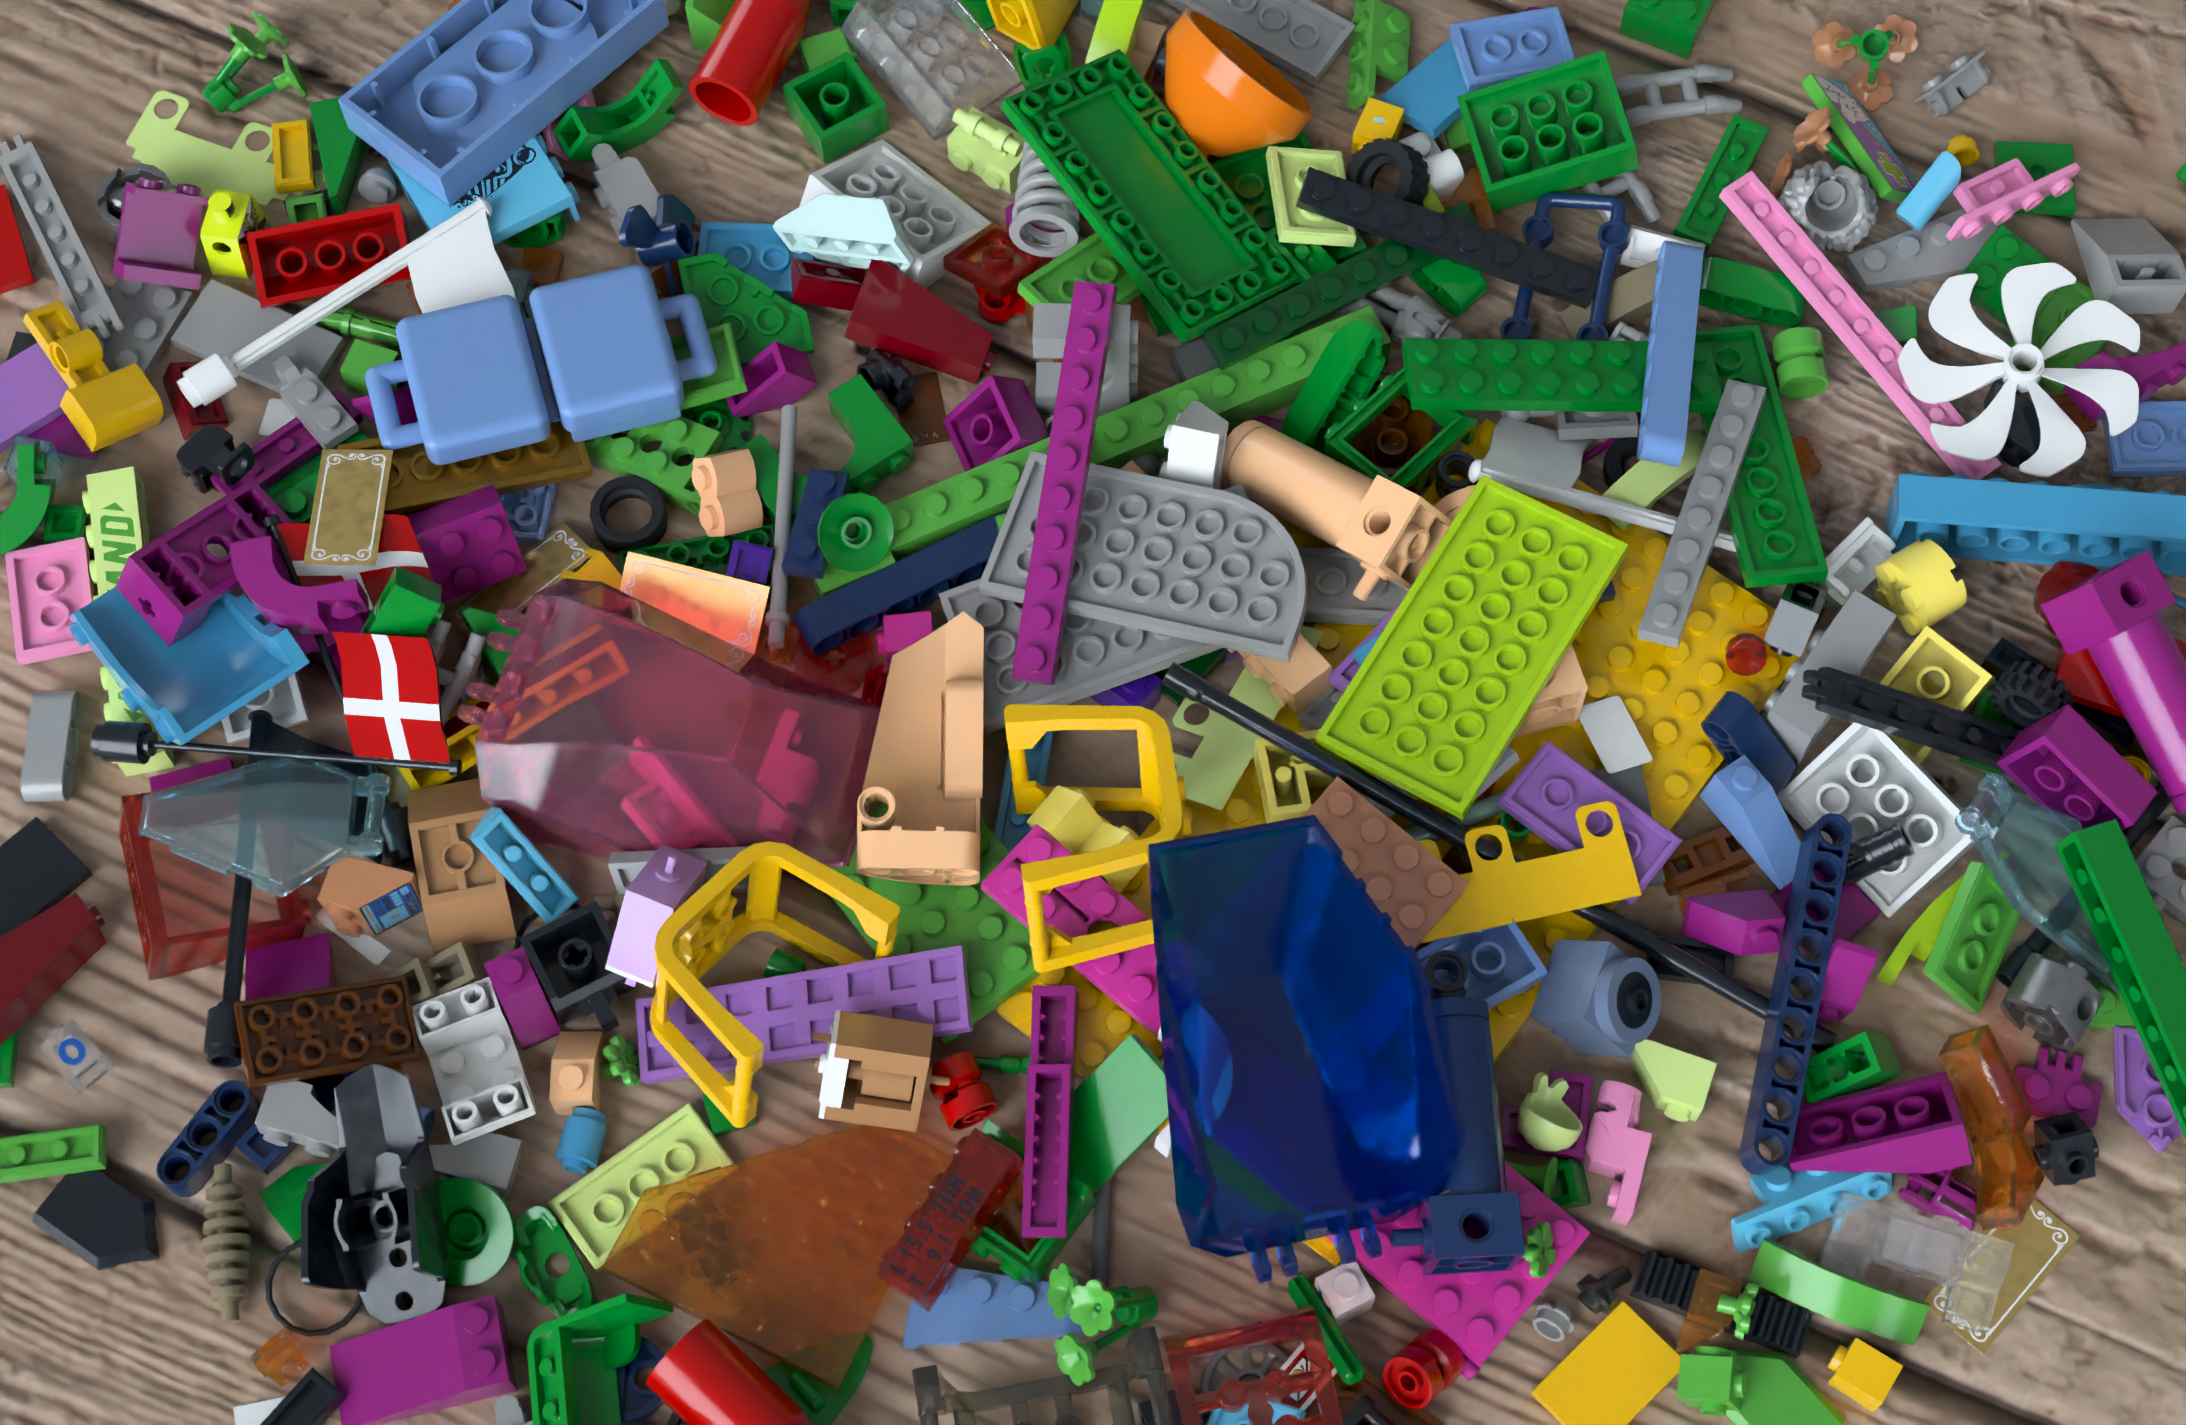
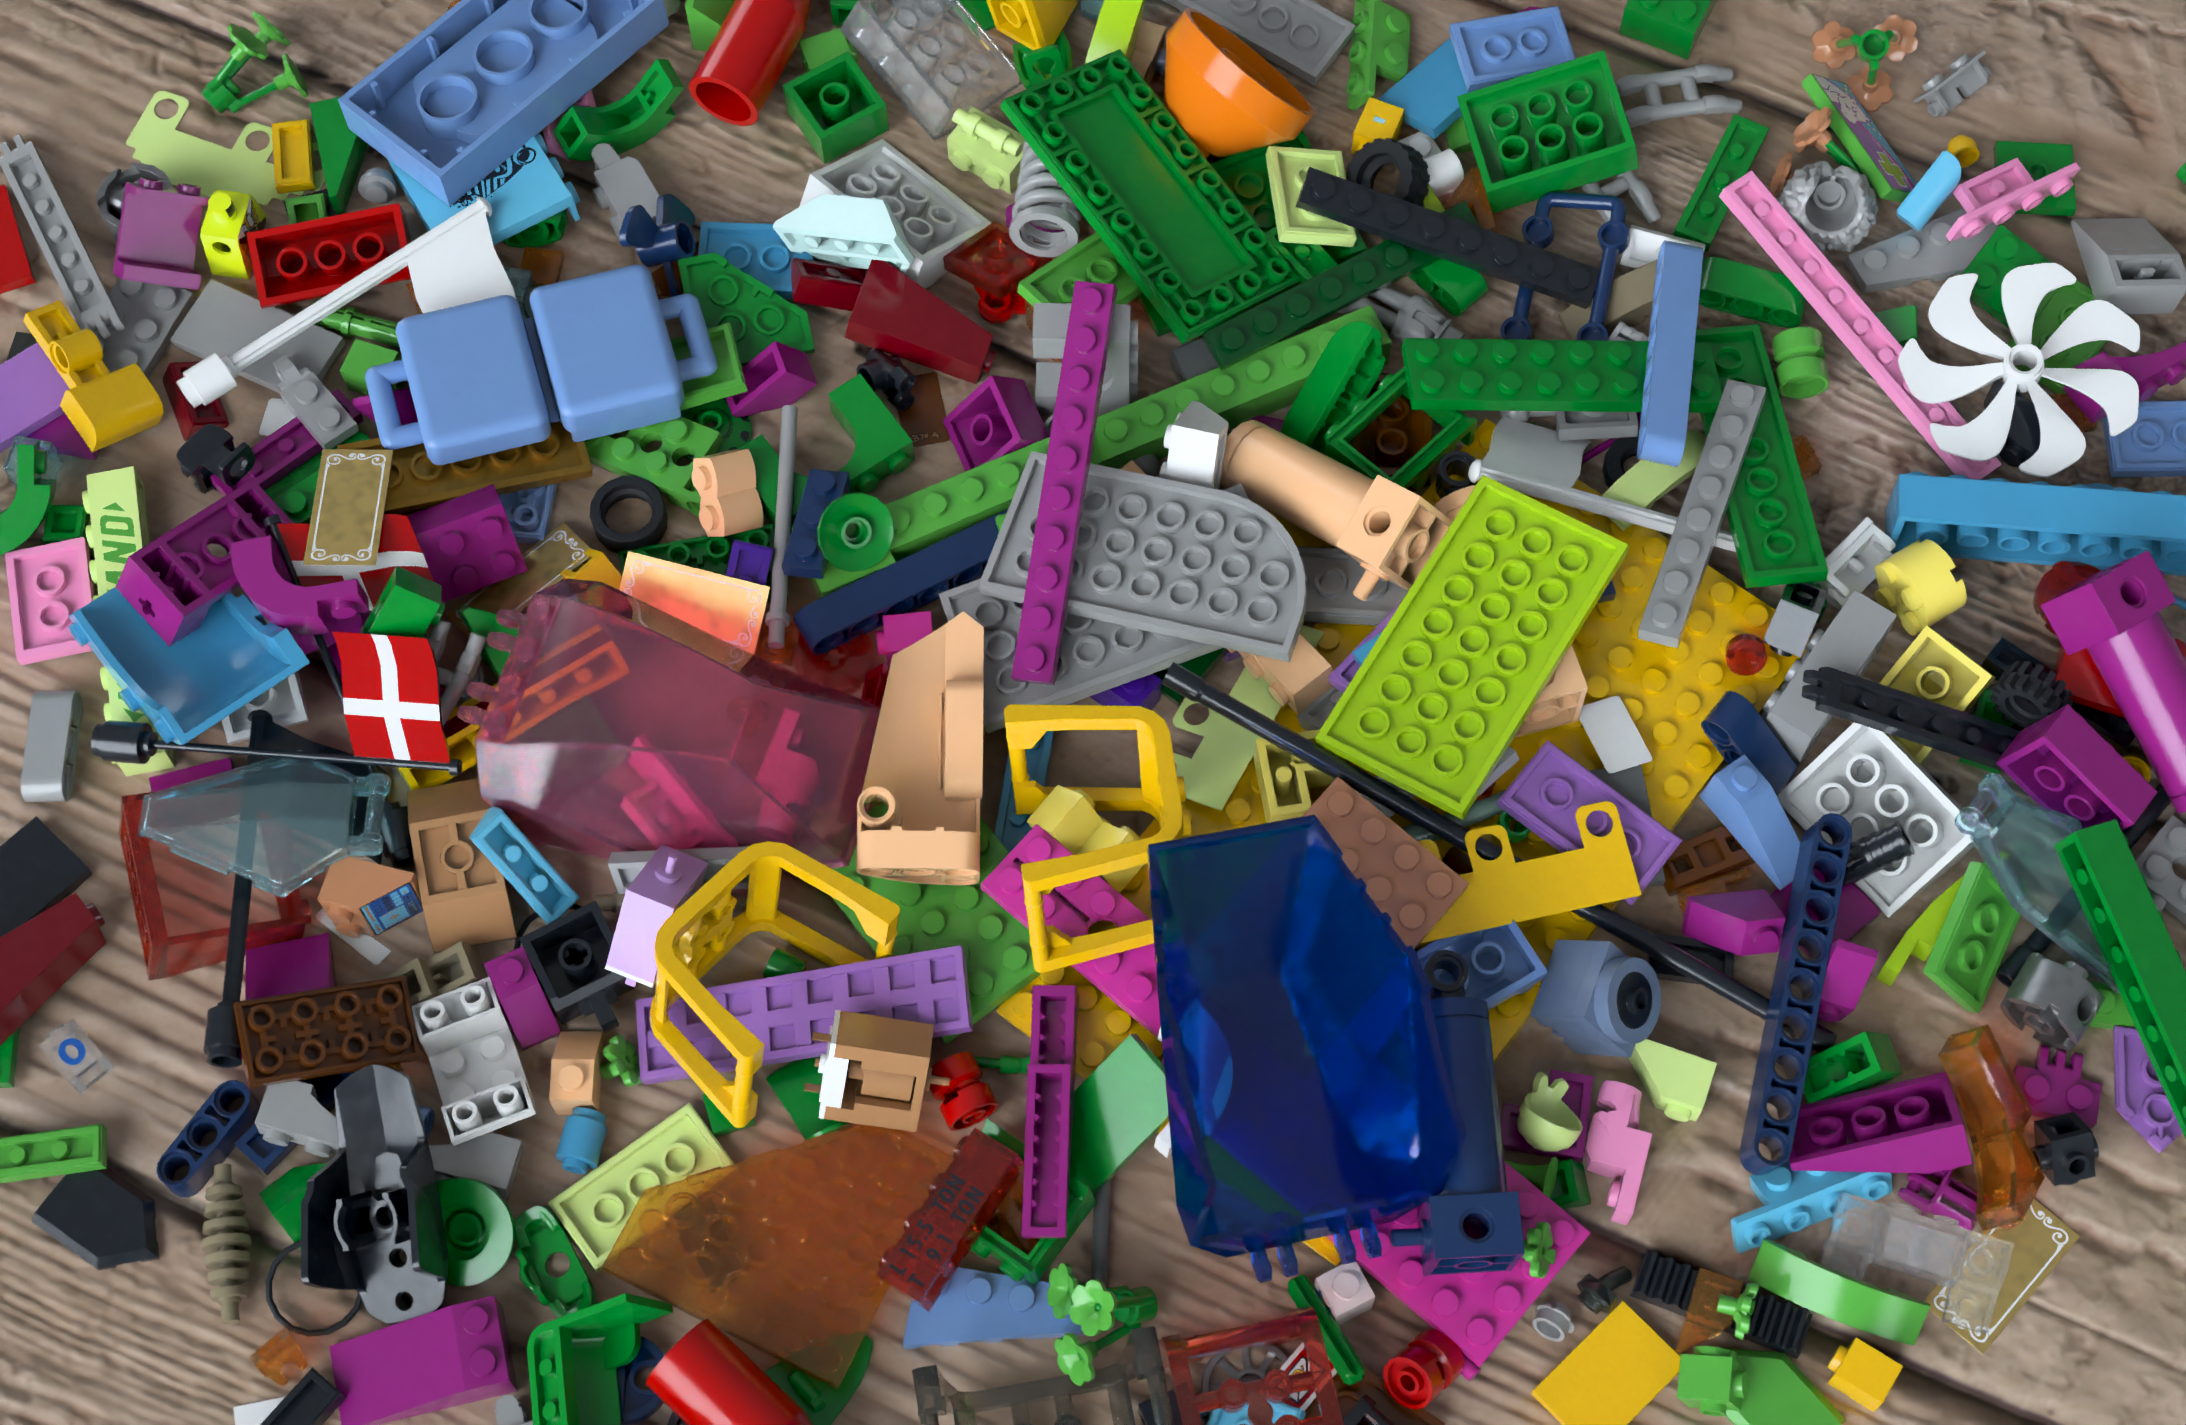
none -> green piece [766,1056,850,1145]

